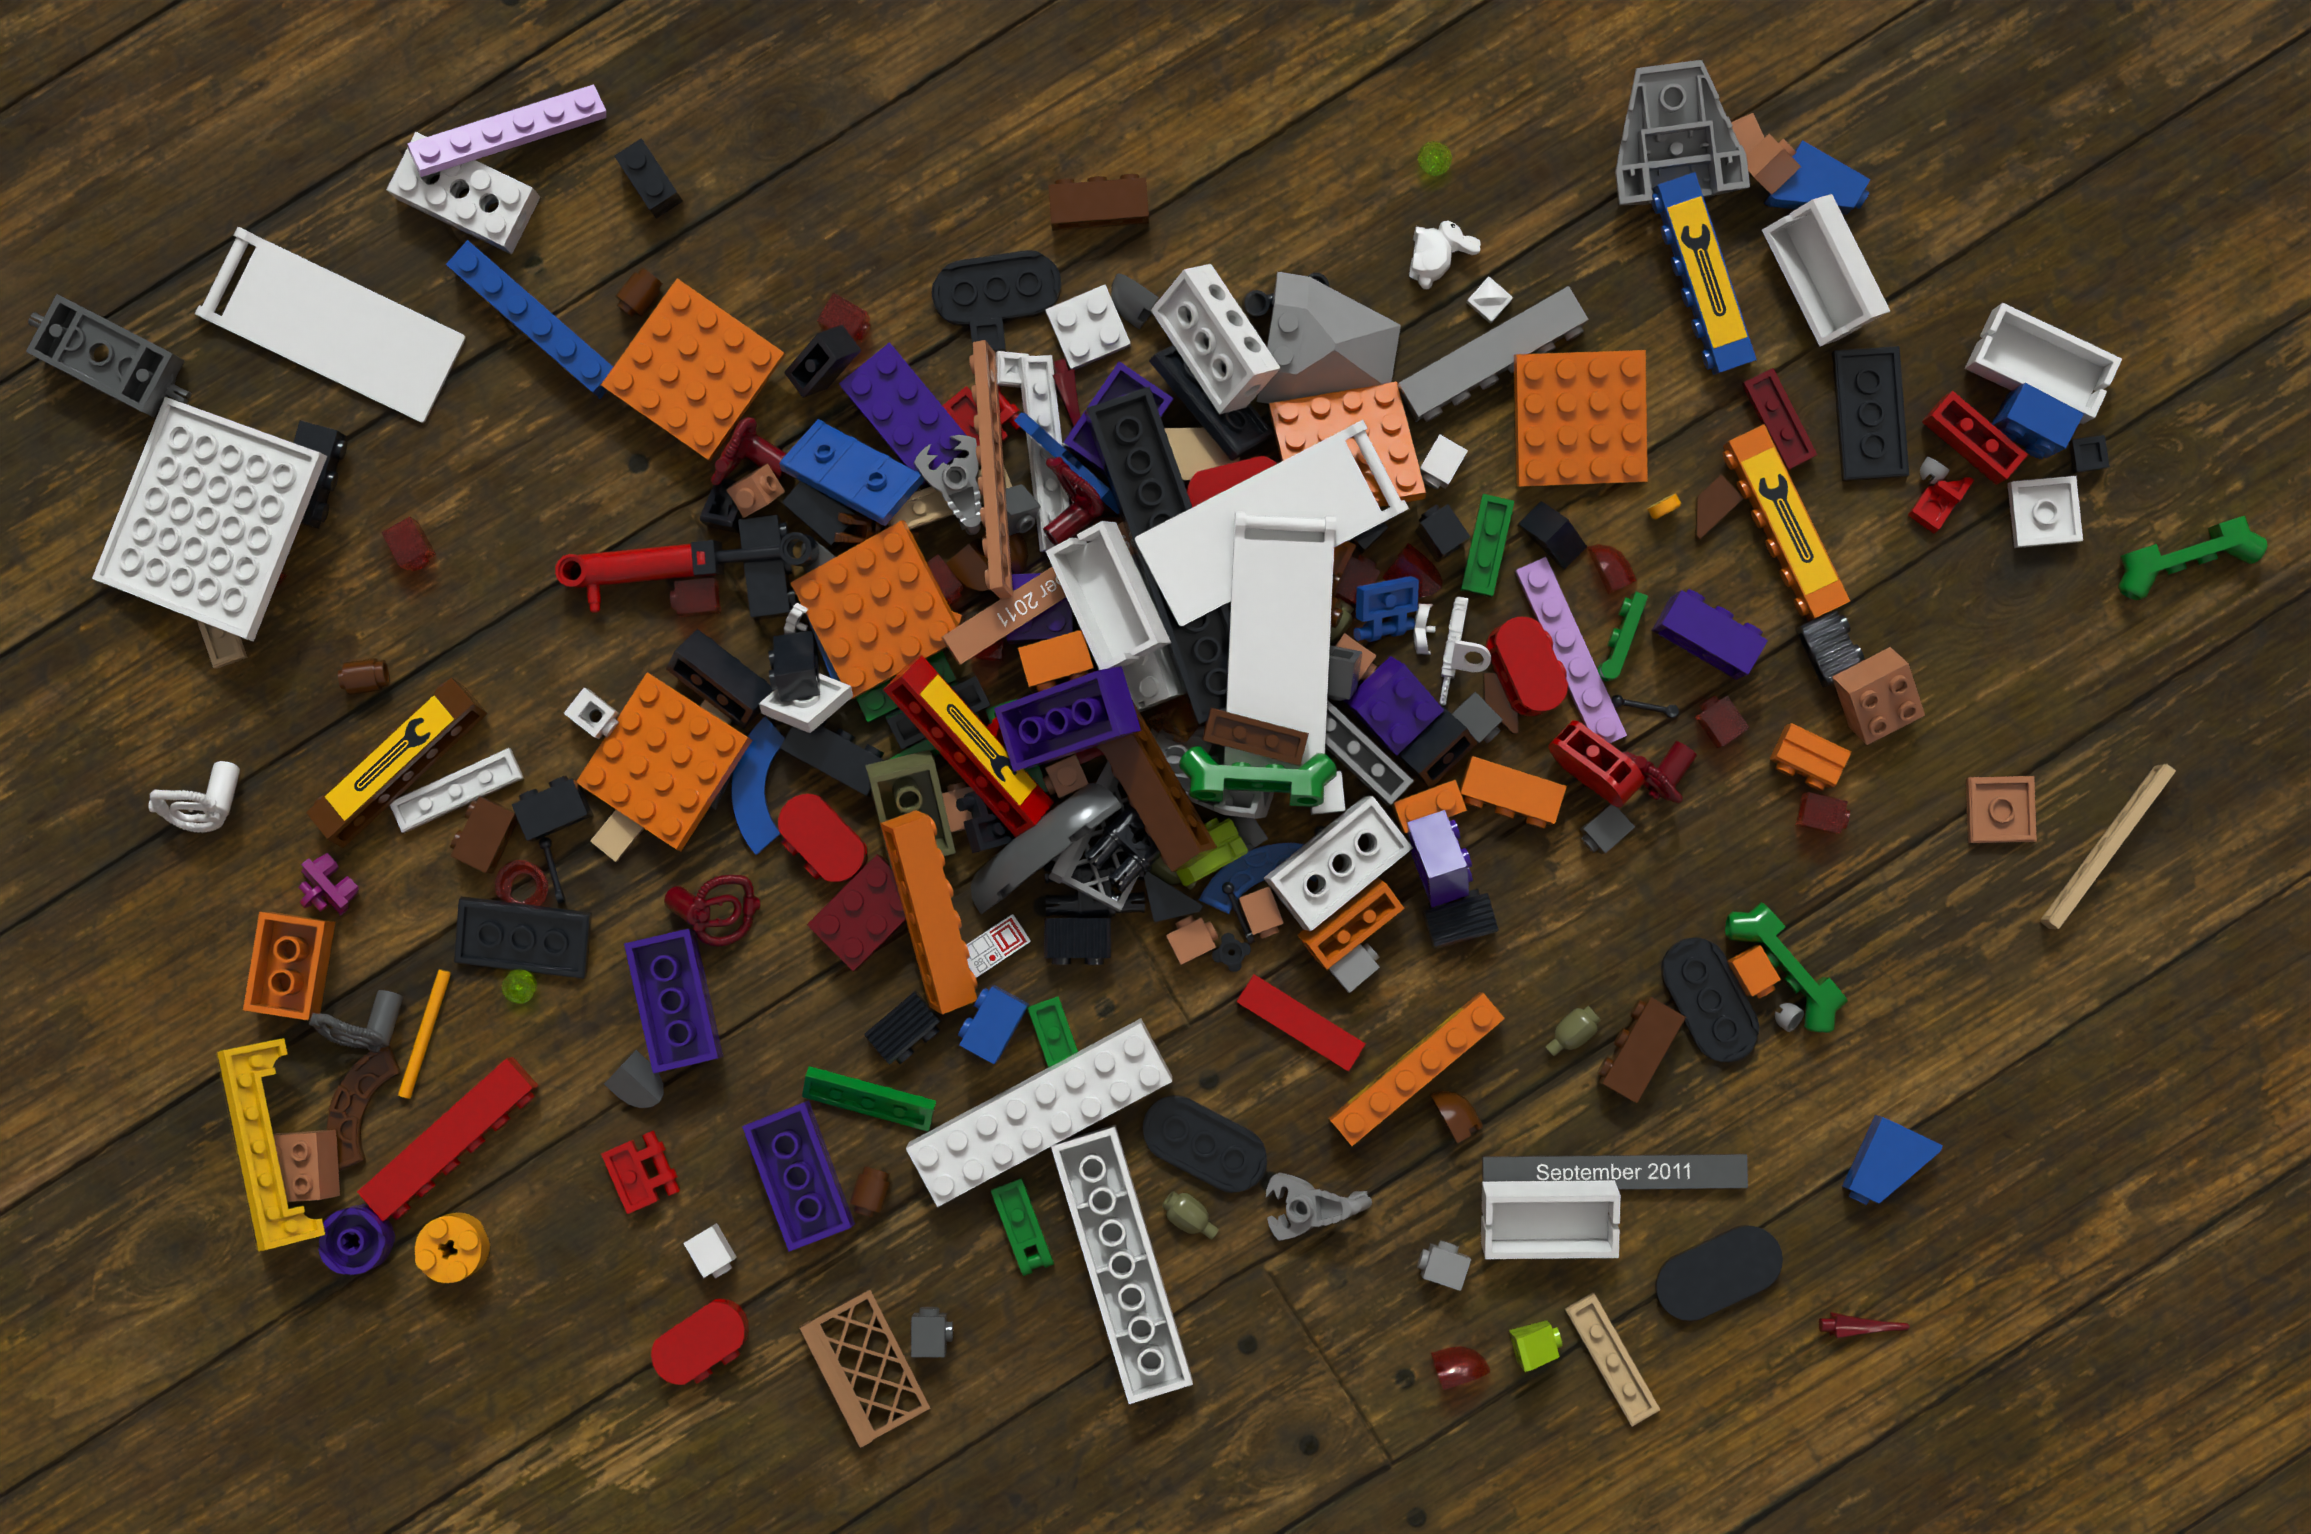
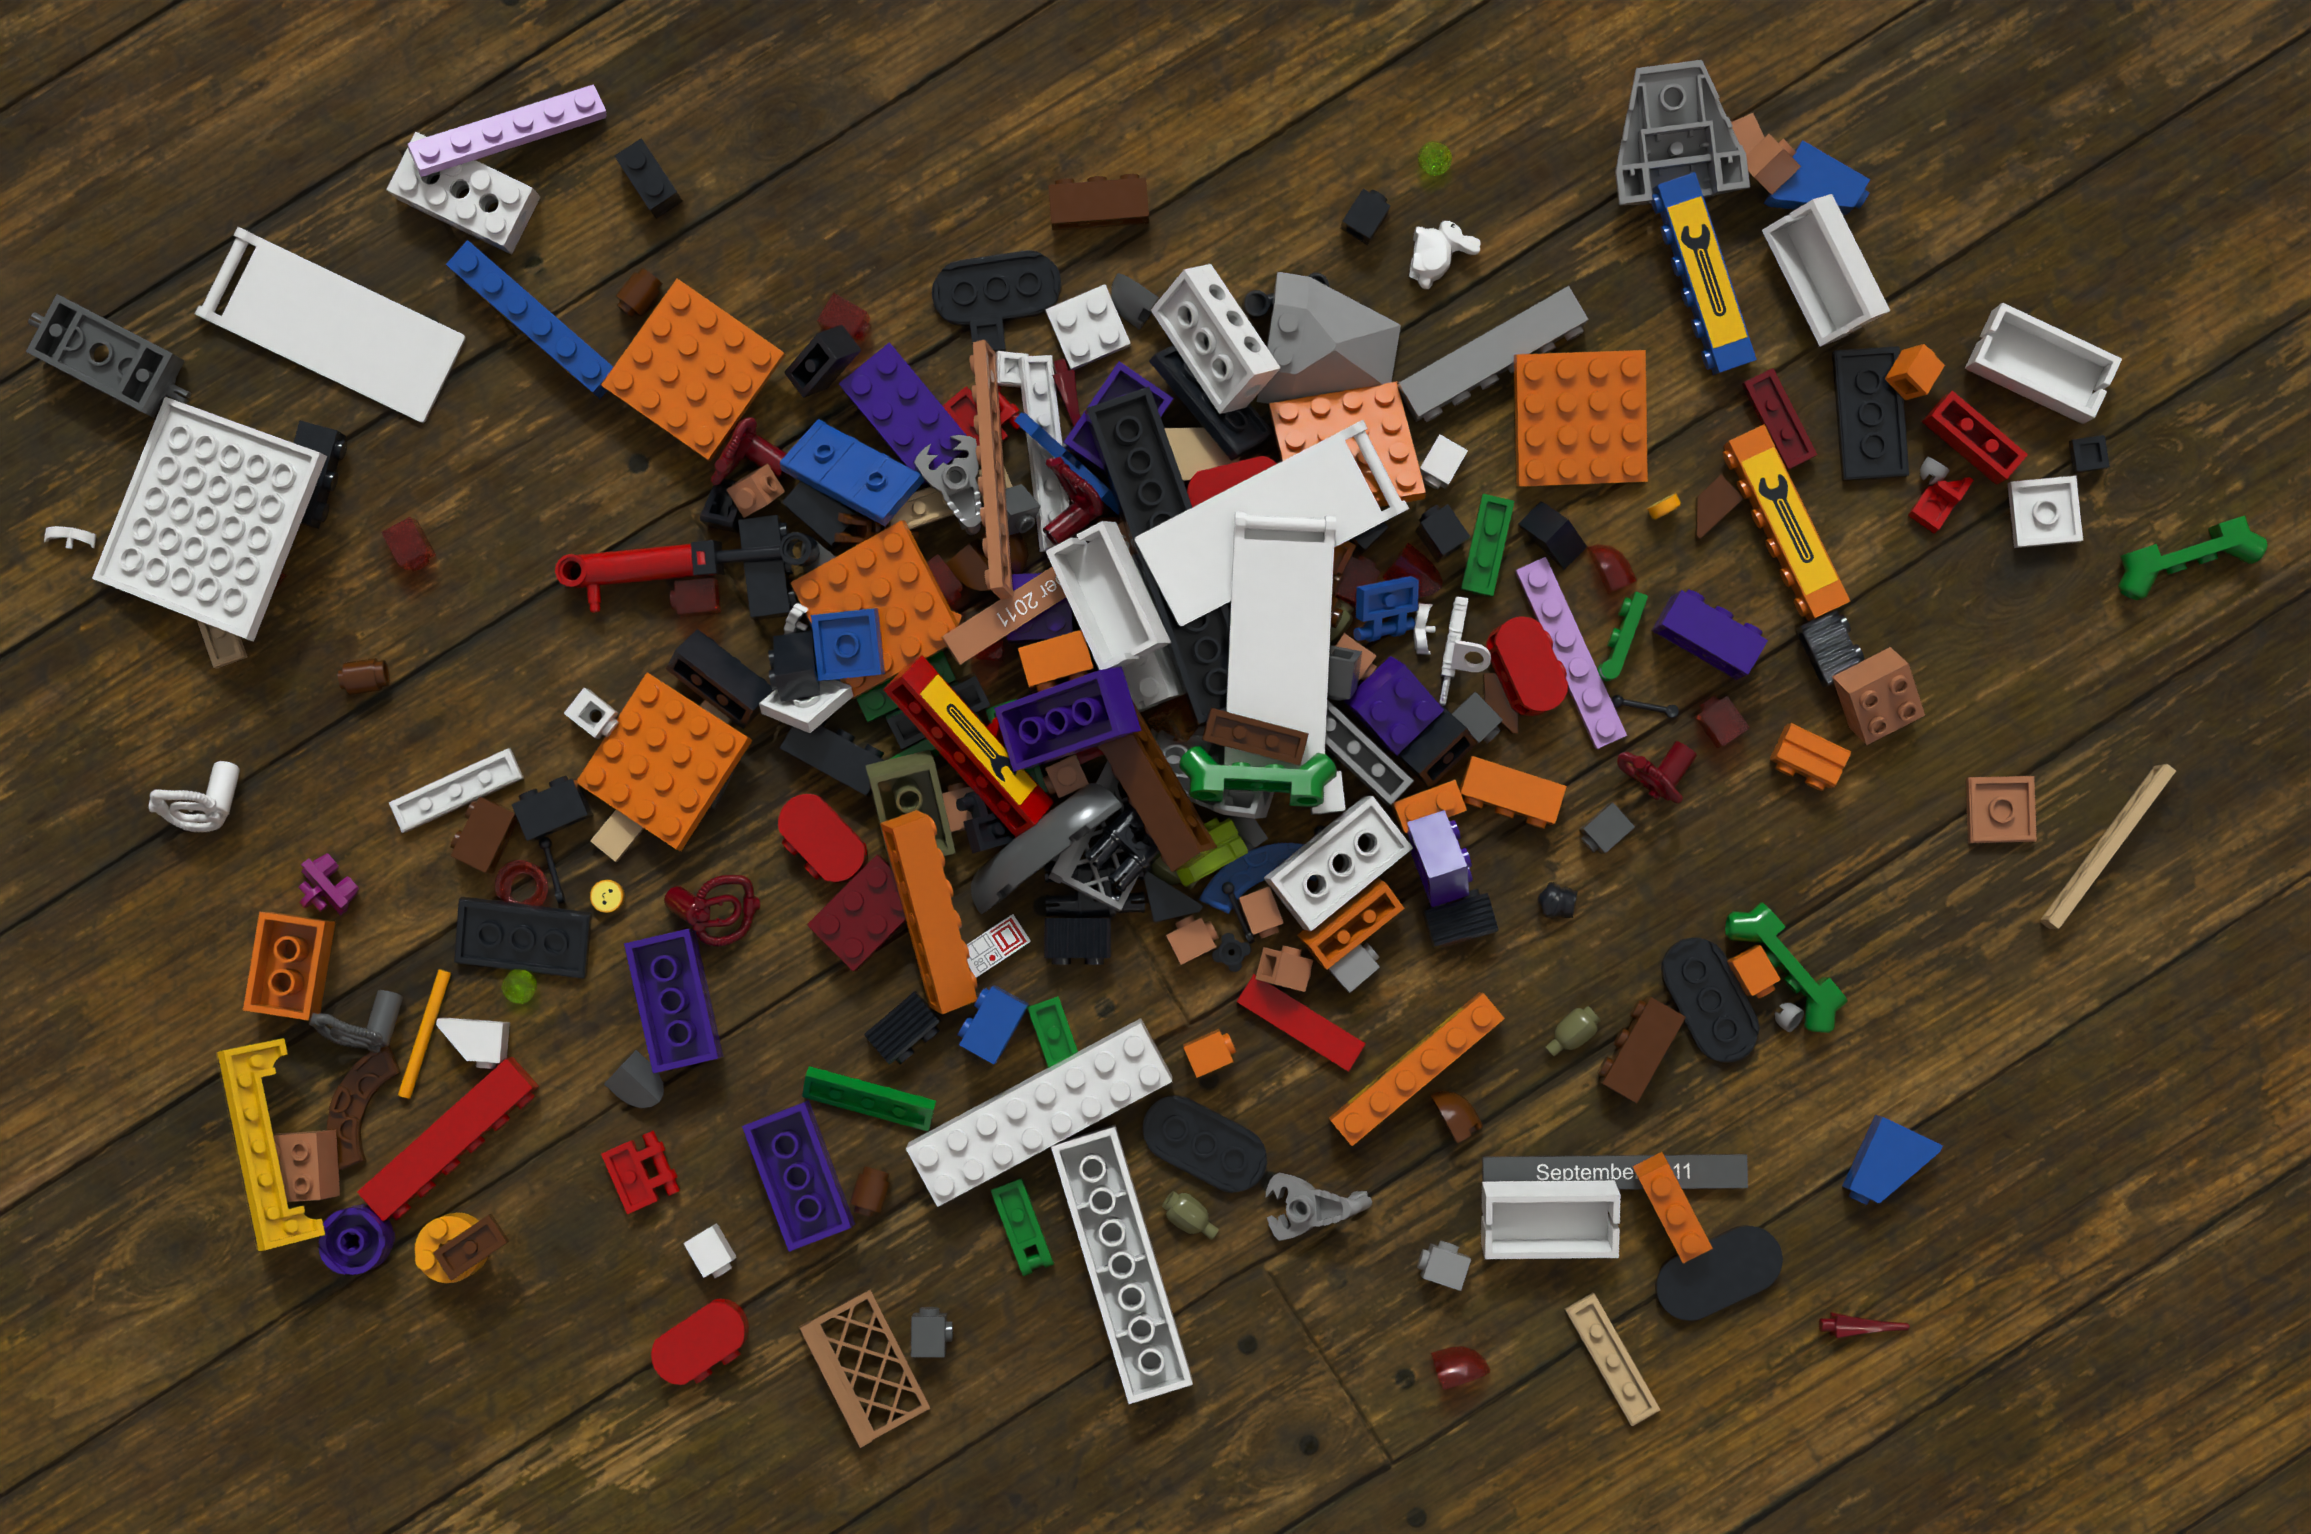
brick [306,677,488,848] -> none
blue tile [732,716,785,855] -> none
white tile [1466,276,1513,324] -> none
lime slope [1509,1320,1563,1372] -> none
red brick [1548,720,1645,807] -> none
clear red brick [1795,792,1850,834] -> none
blue brick [1991,382,2084,459] -> none
none -> white piece [44,526,96,549]
none -> reddish brown plate [433,1214,510,1281]
none -> white slope [436,1018,510,1069]
none -> light yellow tile [590,880,625,913]
none -> blue tile [811,608,885,681]
none -> orange brick [1183,1029,1236,1078]
none -> nougat brick [1255,945,1313,992]
none -> black brick [1340,188,1391,246]
none -> black arm [1537,882,1578,919]
none -> orange brick [1633,1152,1713,1263]
none -> orange brick [1885,344,1945,400]

